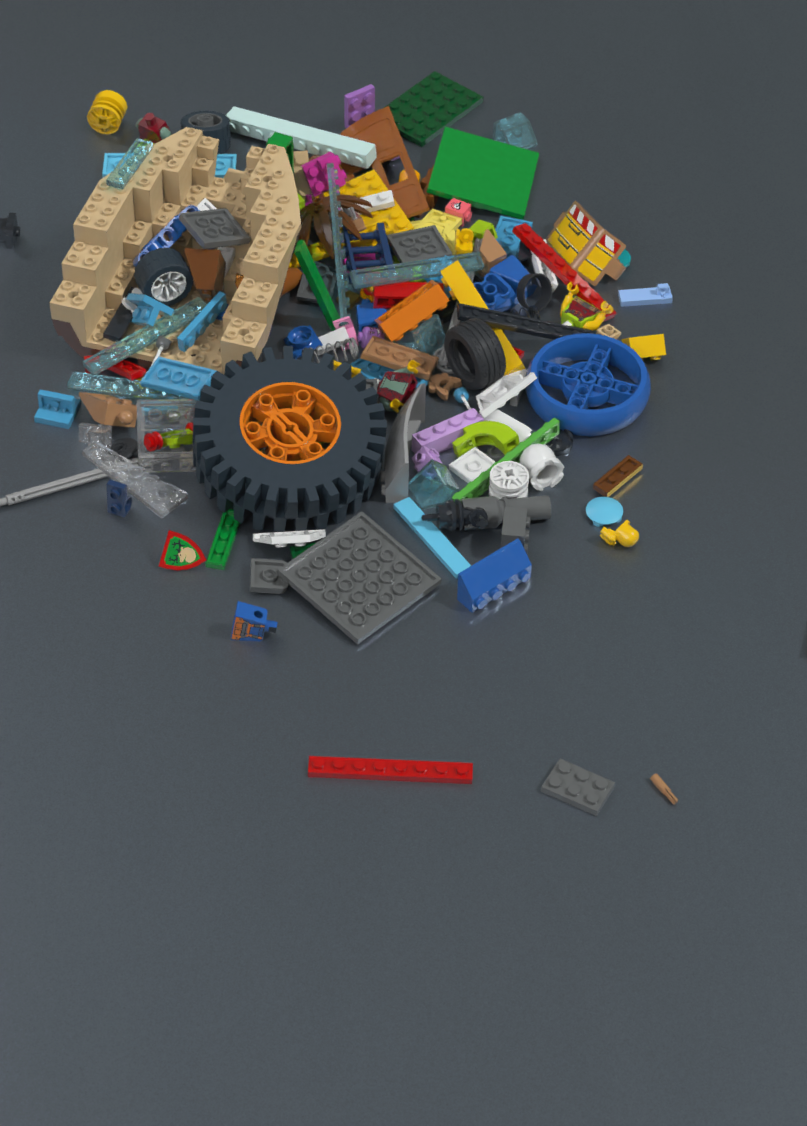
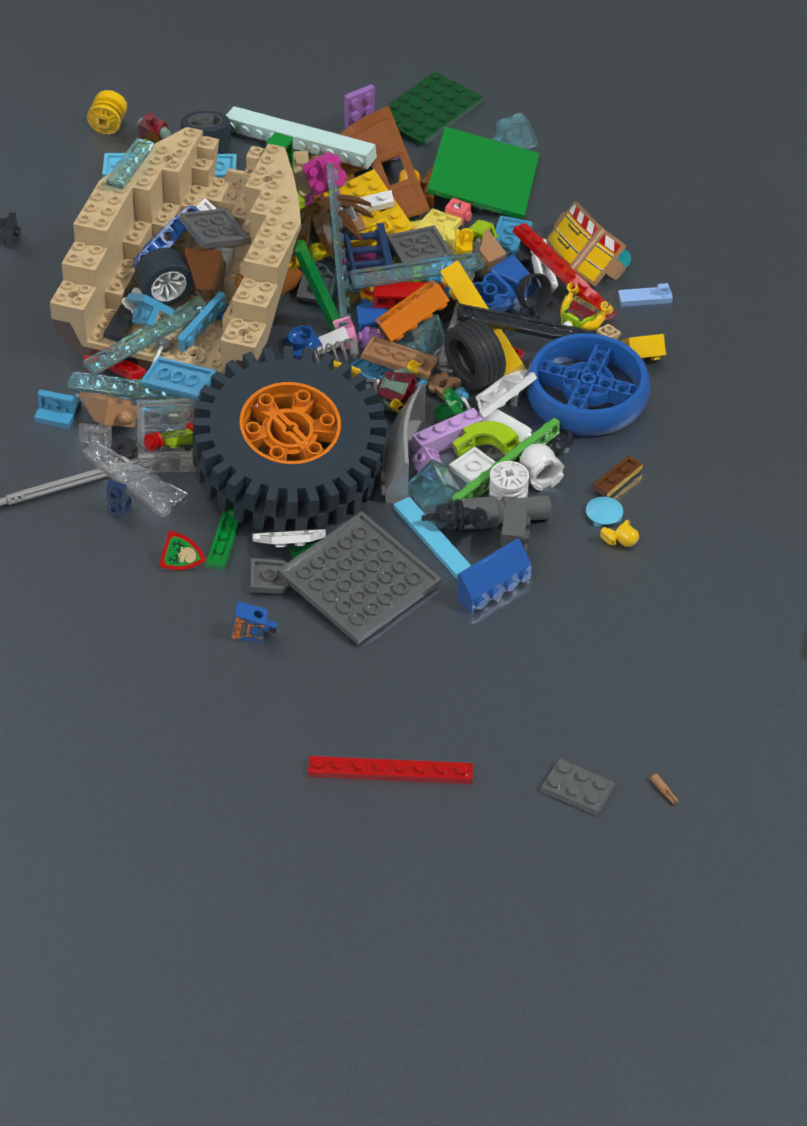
none -> green tile [433,386,467,421]

